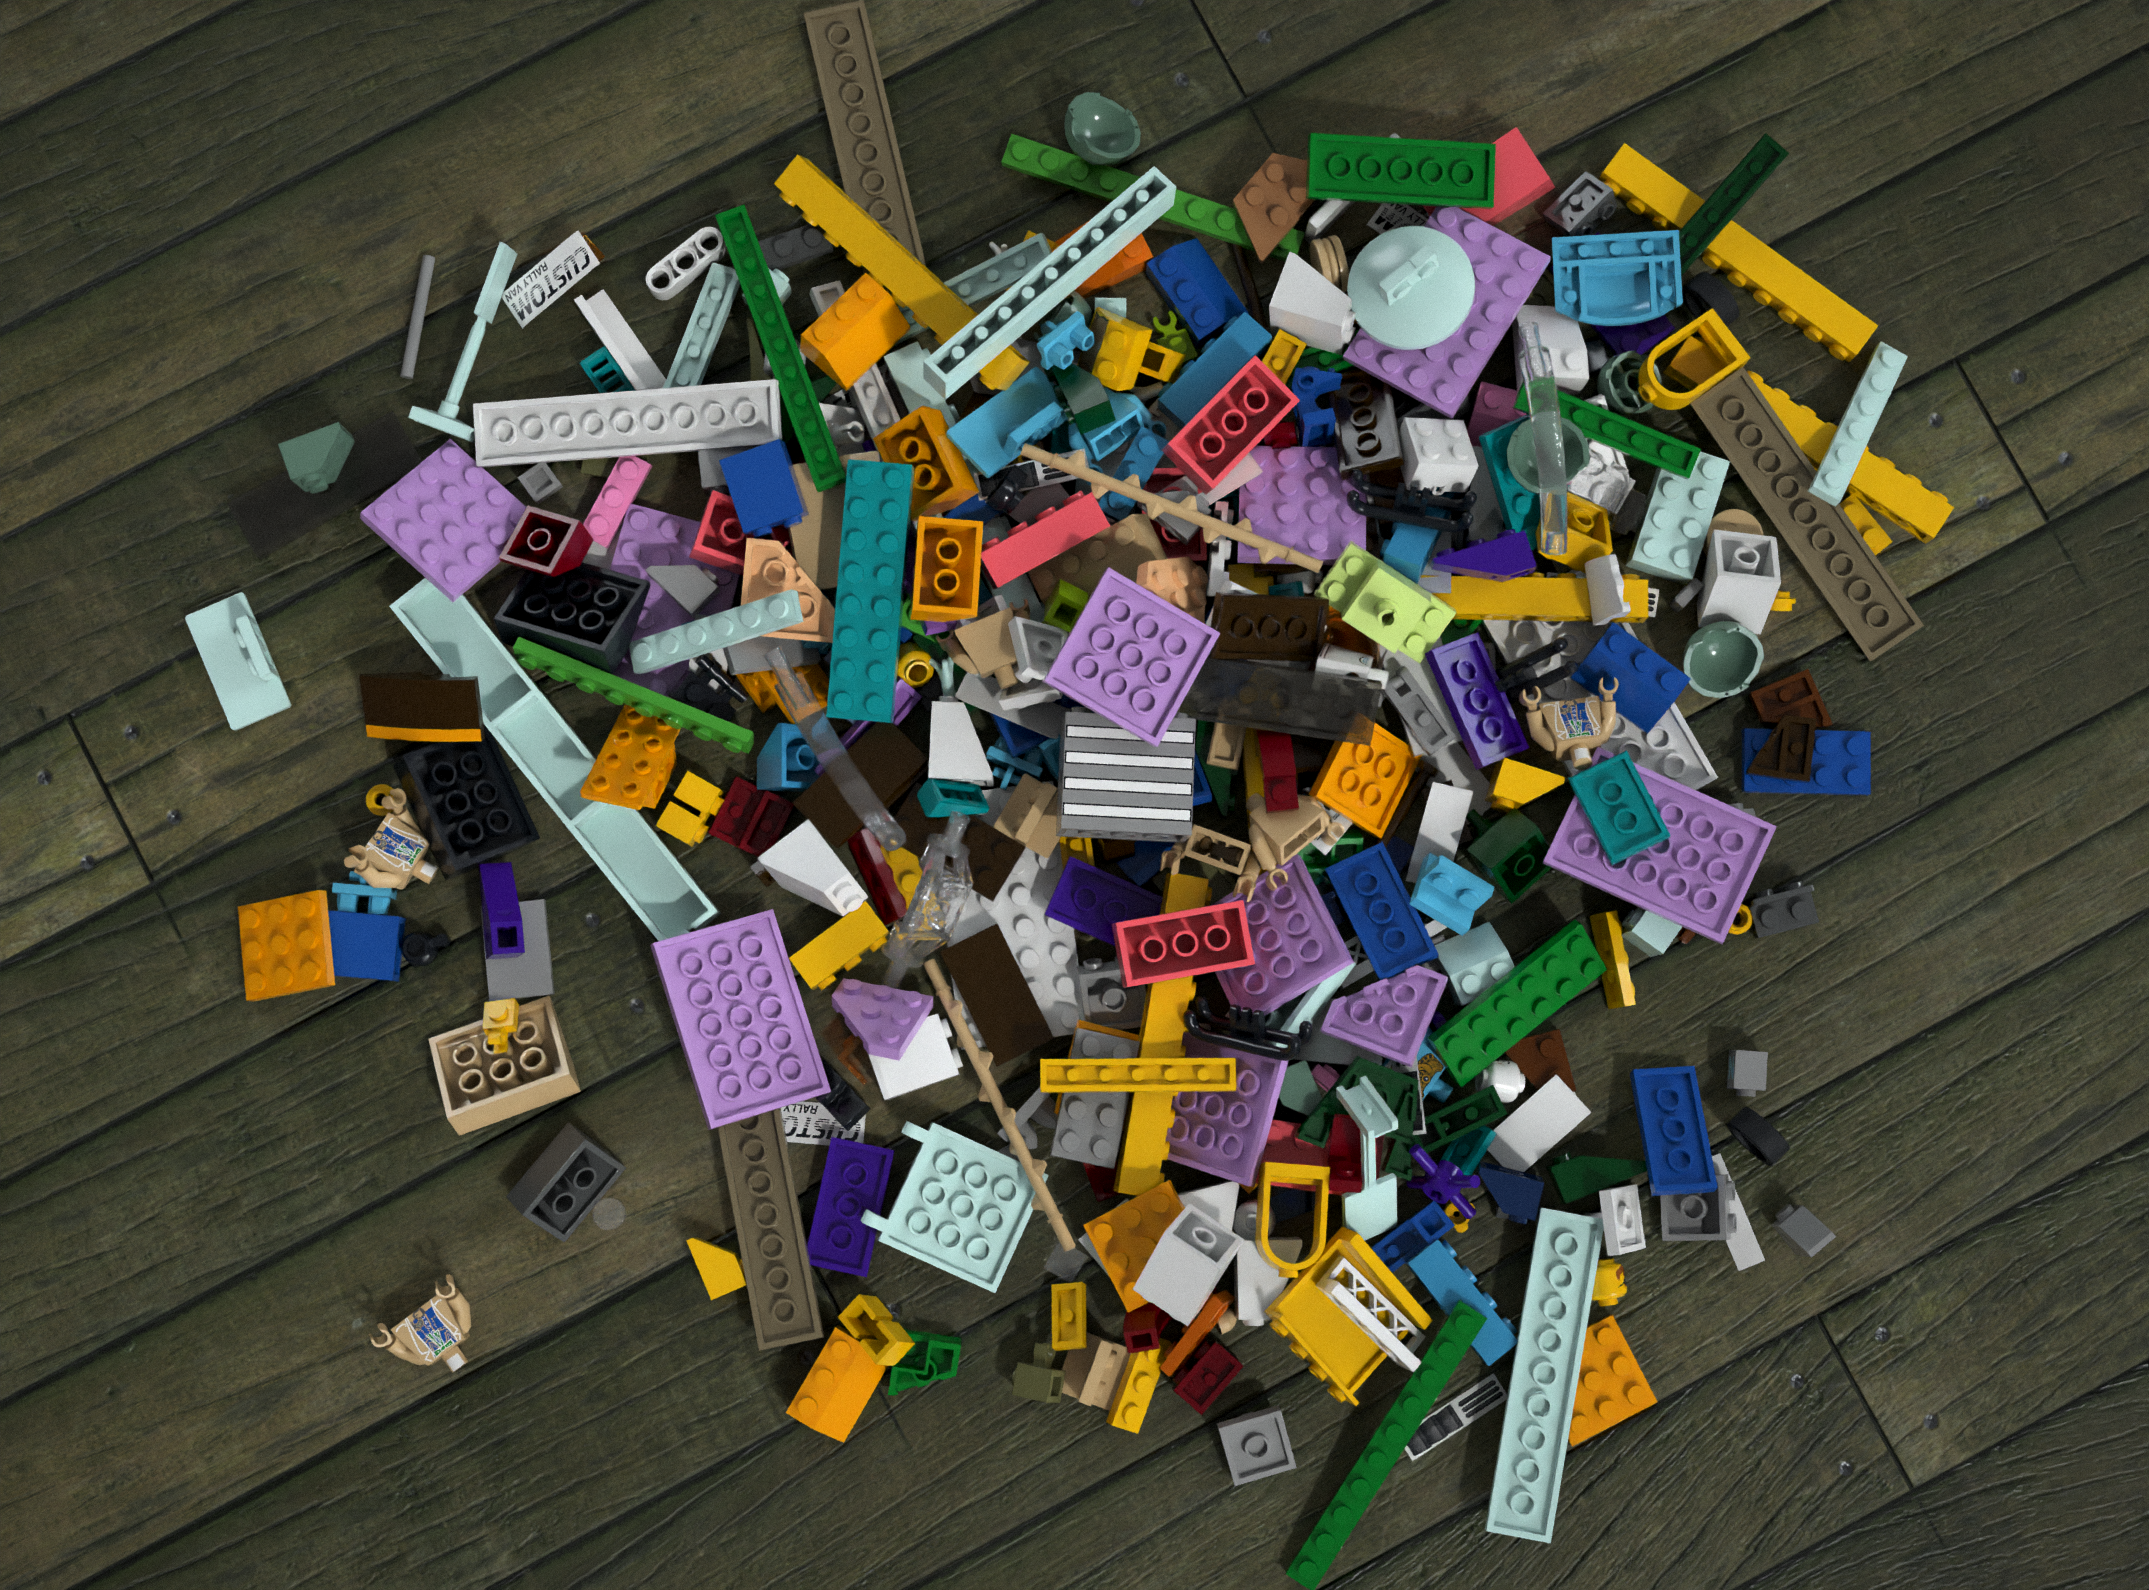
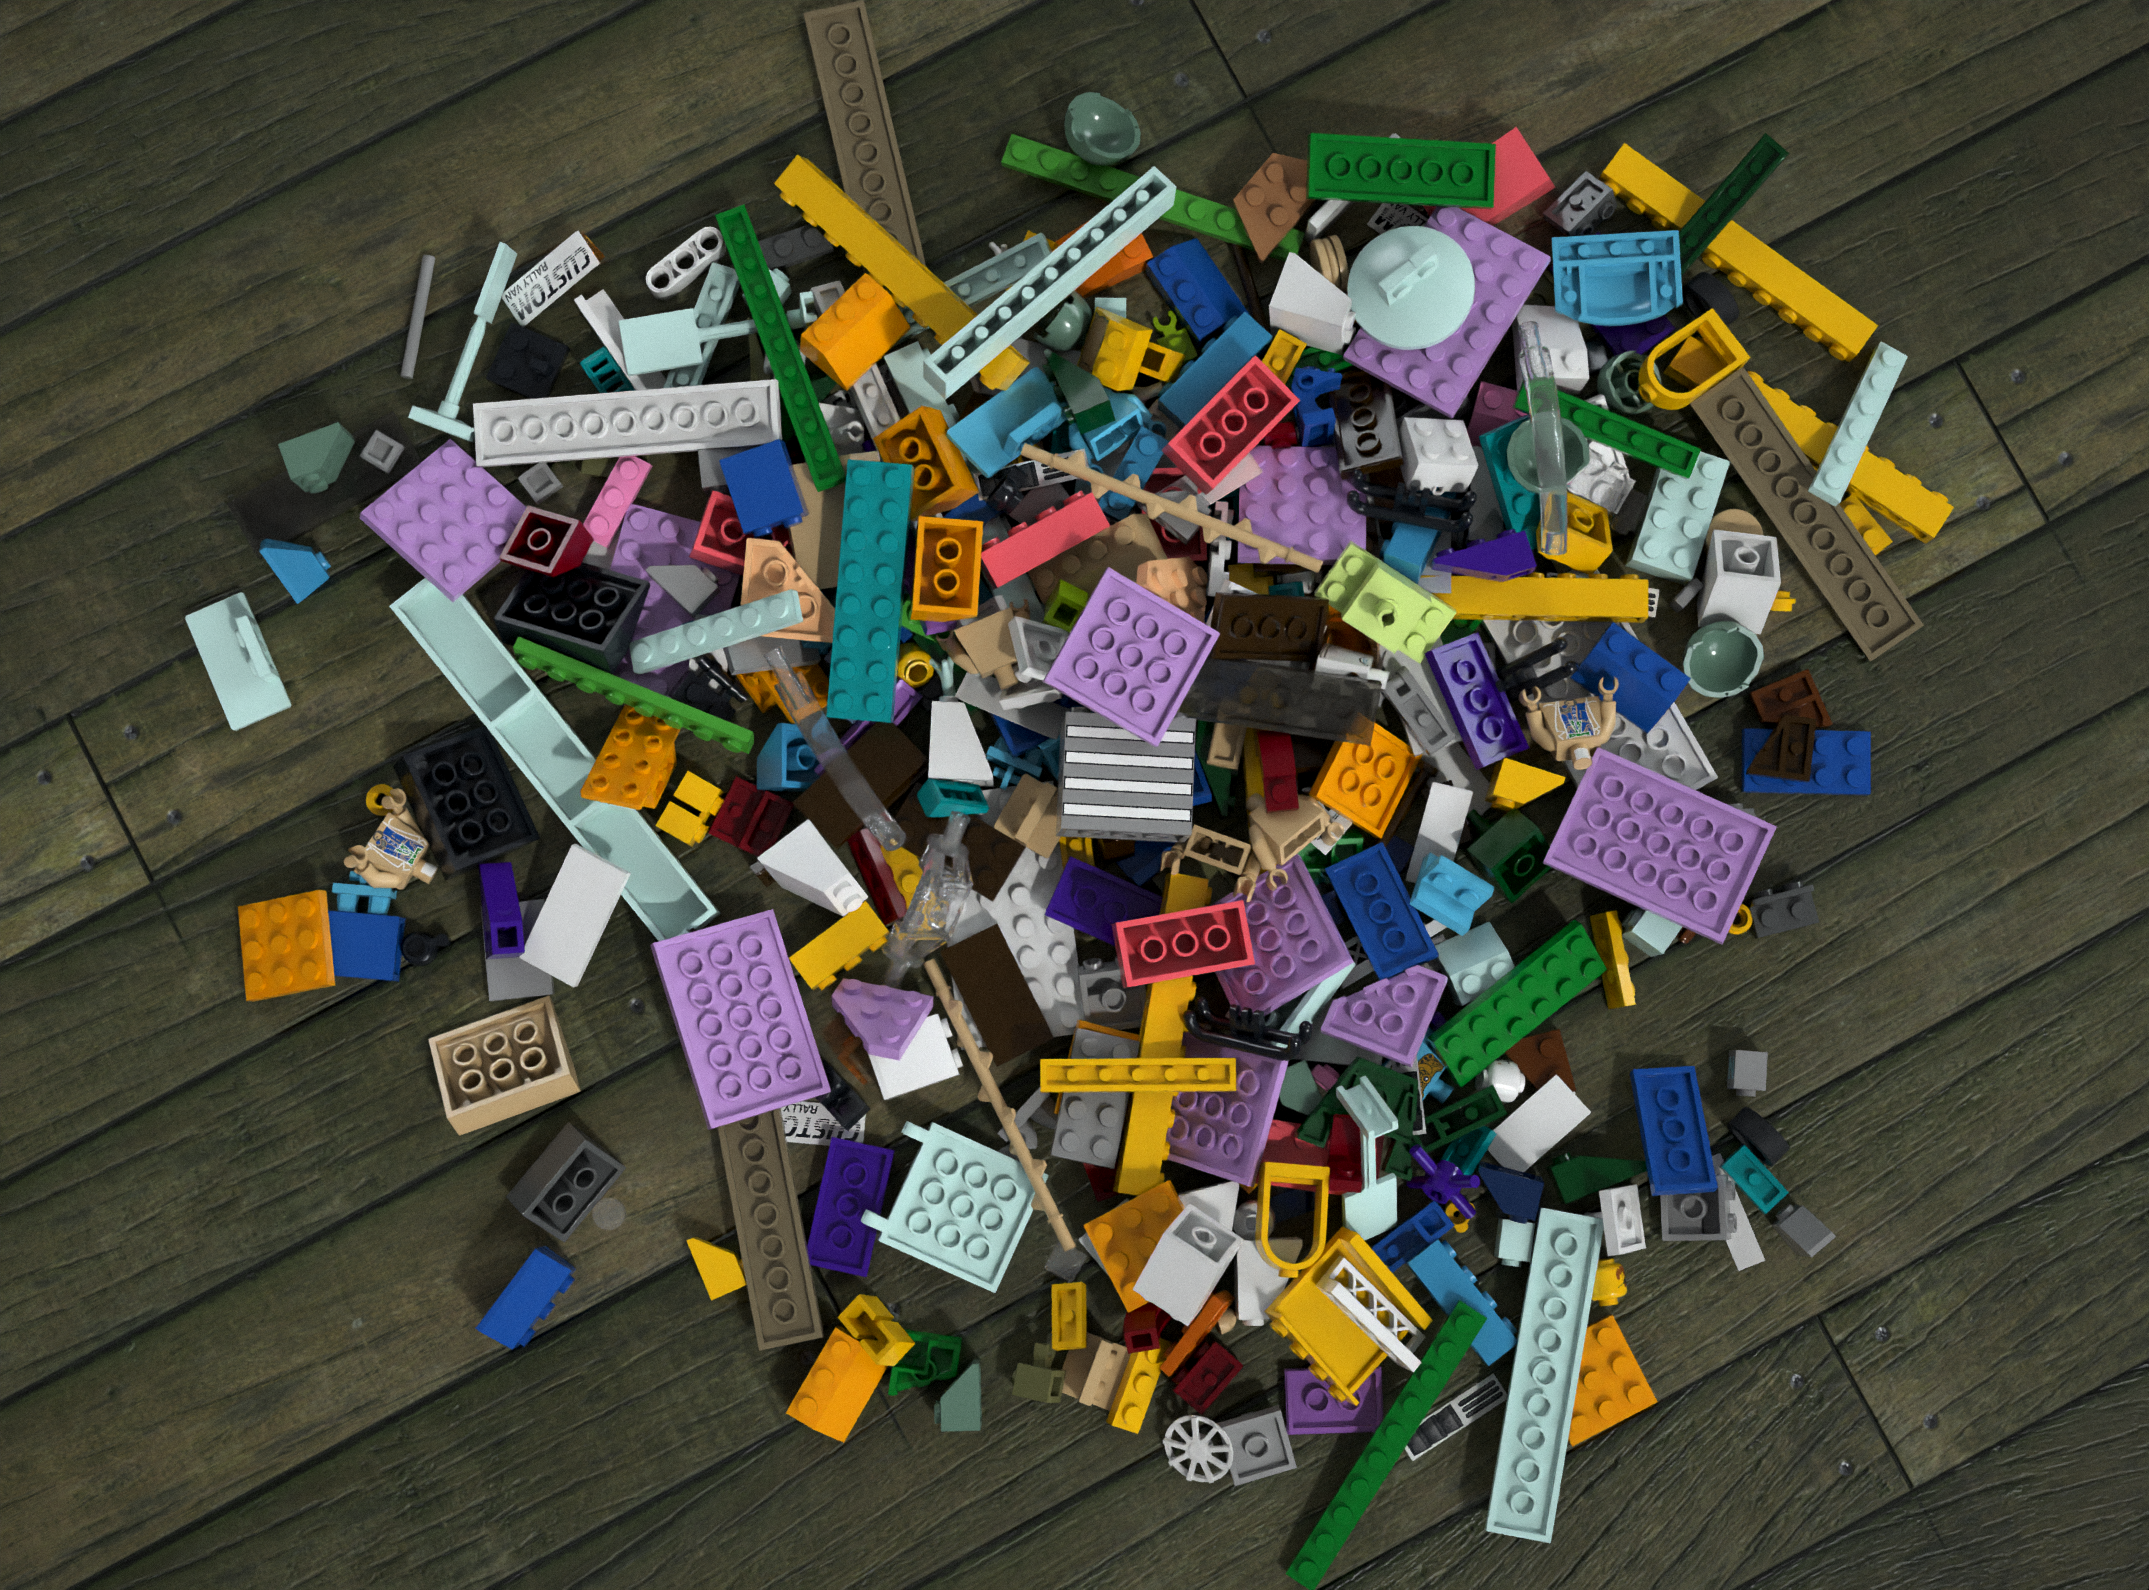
dark brown slope [359,672,485,742] -> none
tan torso [369,1274,471,1373] -> none
yellow plate [482,998,519,1054] -> none
medium azure hips [1037,311,1095,370] -> none
teal tile [1568,750,1671,866] -> none
white slope [1584,554,1631,626] -> none
none -> dark azure slope [259,538,331,604]
none -> light grey tile [360,430,405,474]
none -> blue slope [476,1246,576,1349]
none -> black hinge [486,322,570,399]
none -> white tile [519,844,631,987]
none -> light aqua piece [618,291,817,376]
none -> sand green slope [934,1359,982,1432]
none -> white wheel [1163,1415,1233,1484]
none -> medium lavender tile [1284,1365,1383,1435]
none -> light aqua brick [1494,1218,1535,1267]
none -> teal plate [1719,1145,1789,1214]

